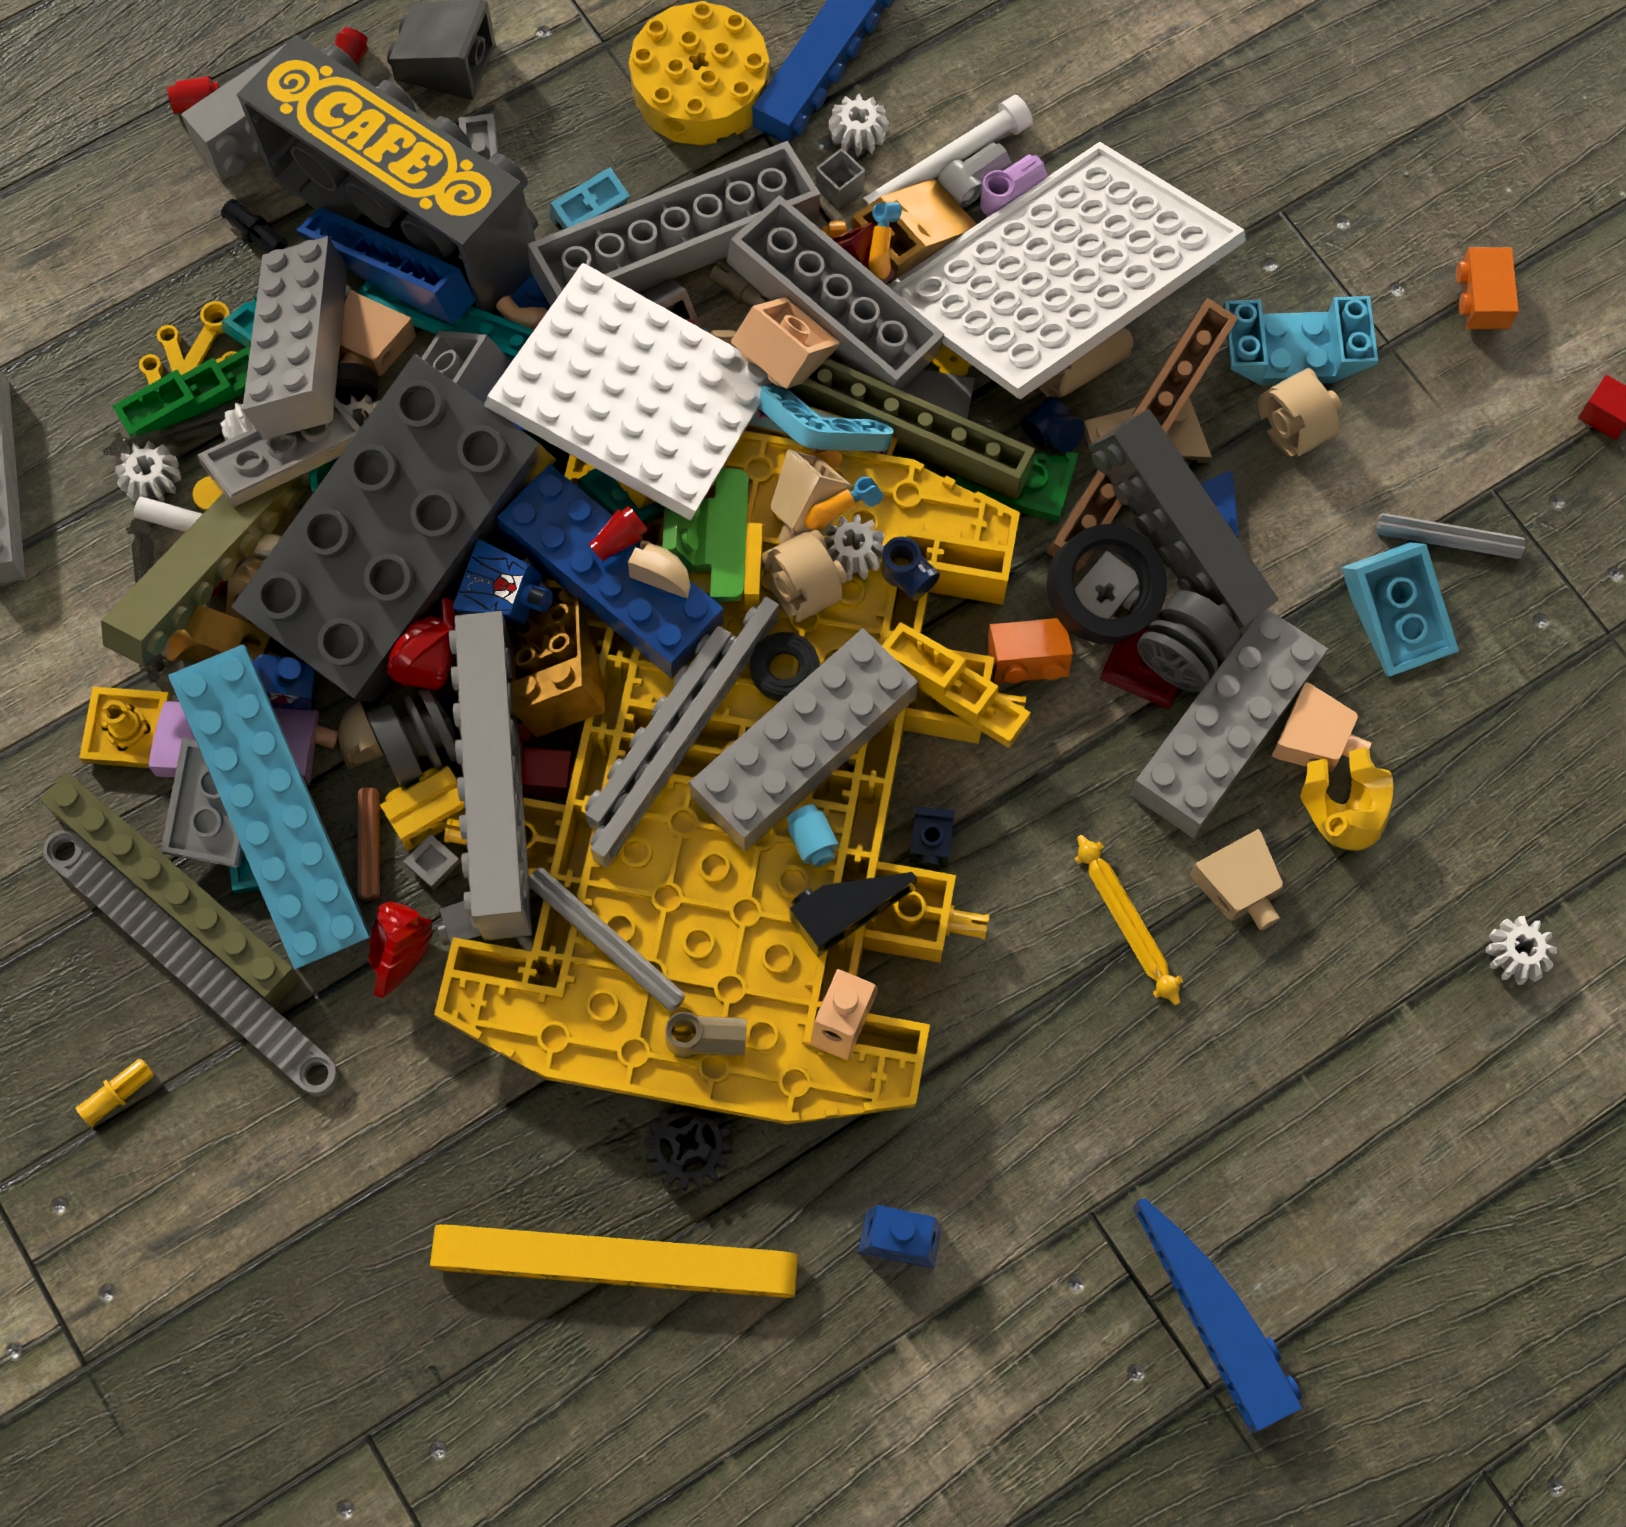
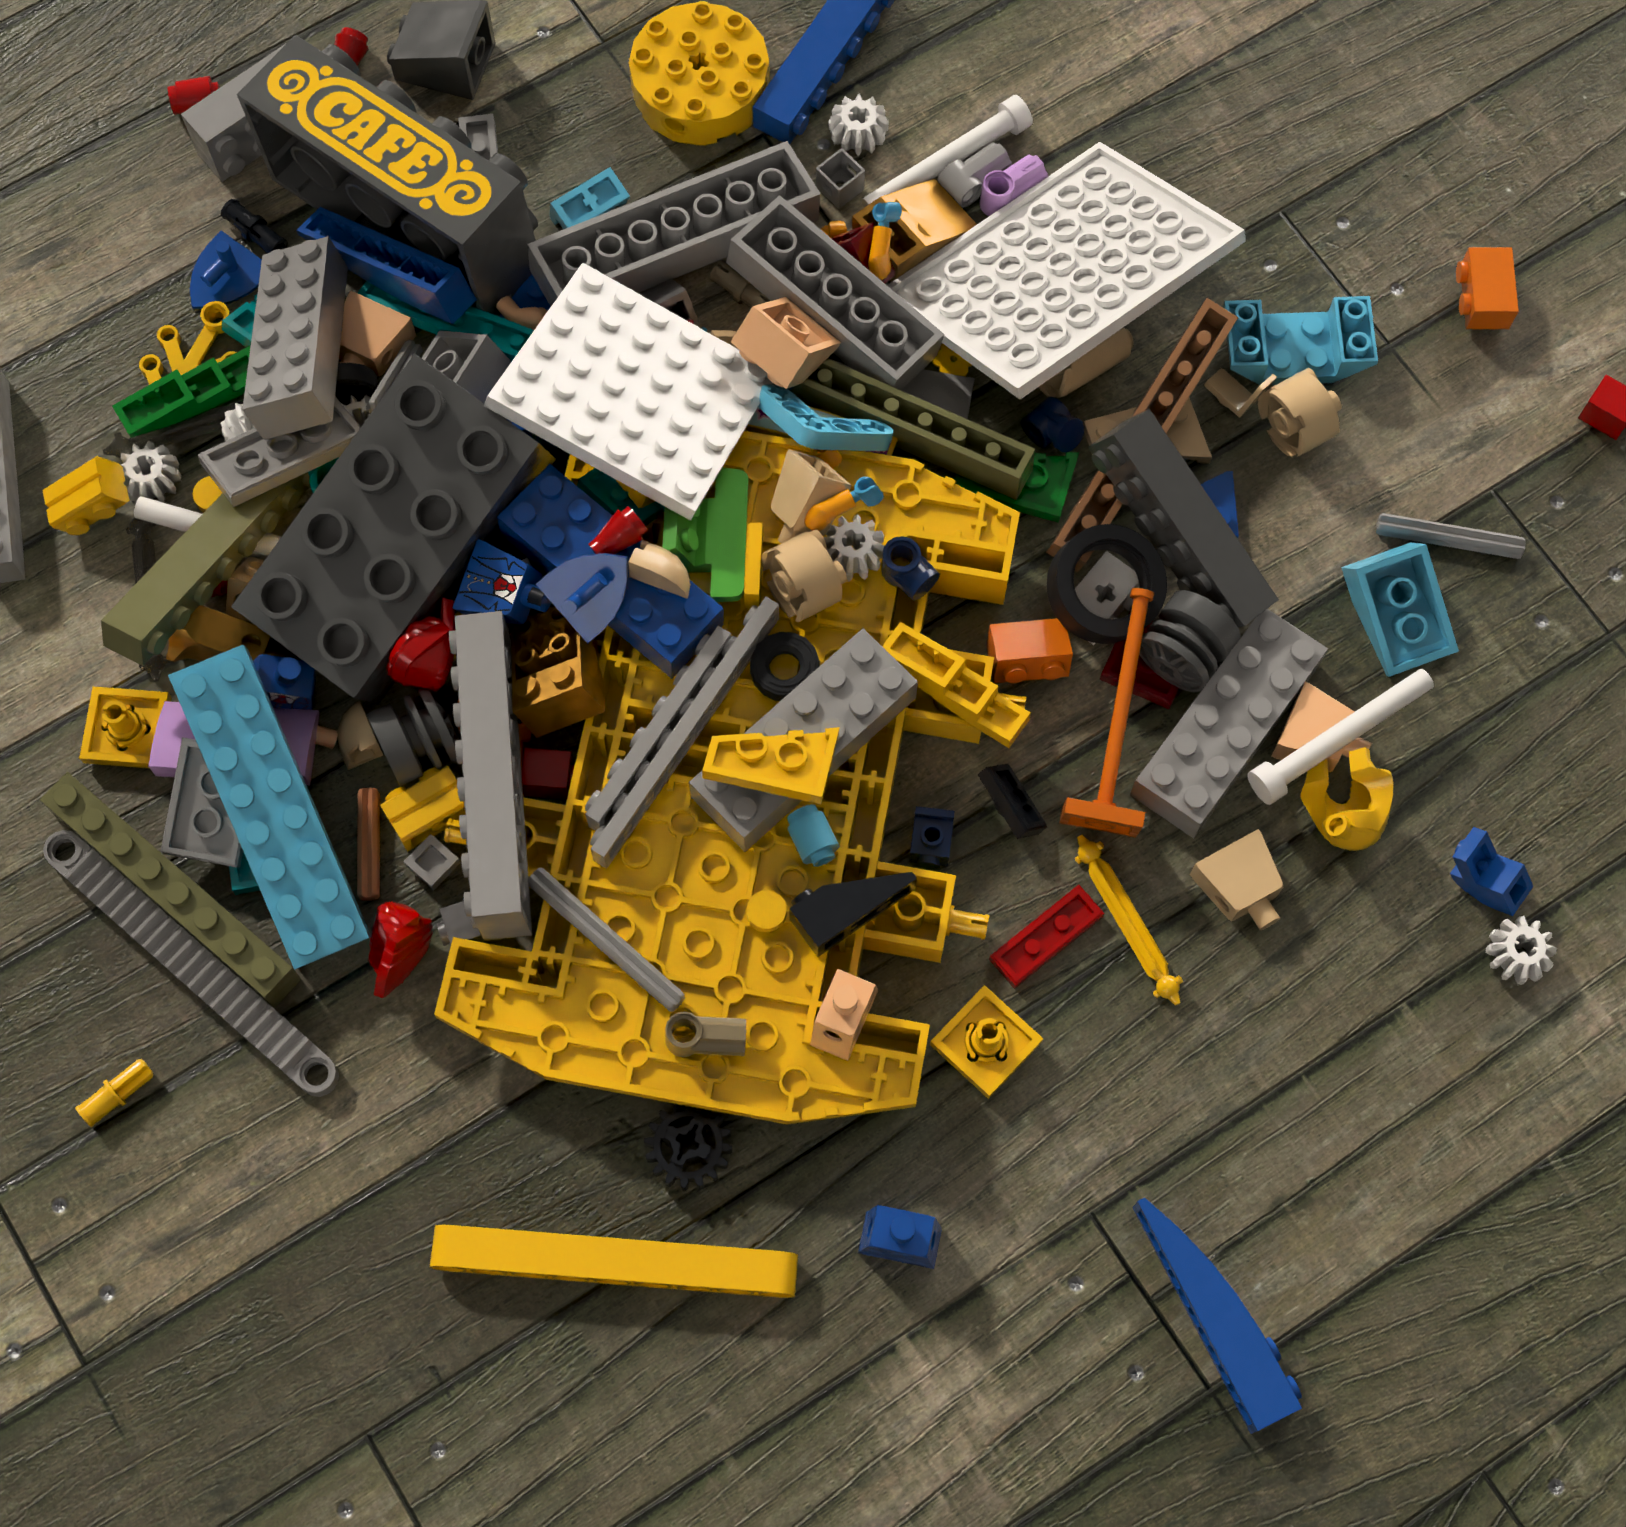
none -> yellow brick [42,456,130,535]
none -> blue shield [190,230,262,309]
none -> light grey axle [366,340,423,414]
none -> blue shield [536,553,628,644]
none -> yellow wing [702,727,840,804]
none -> yellow tile [746,890,787,933]
none -> yellow plate [930,985,1043,1099]
none -> black plate [978,763,1047,839]
none -> red tile [989,885,1105,989]
none -> orange tile [1059,588,1154,838]
none -> tan bracket [1204,368,1277,418]
none -> white piece [1248,669,1434,805]
none -> blue brick [1450,827,1534,916]

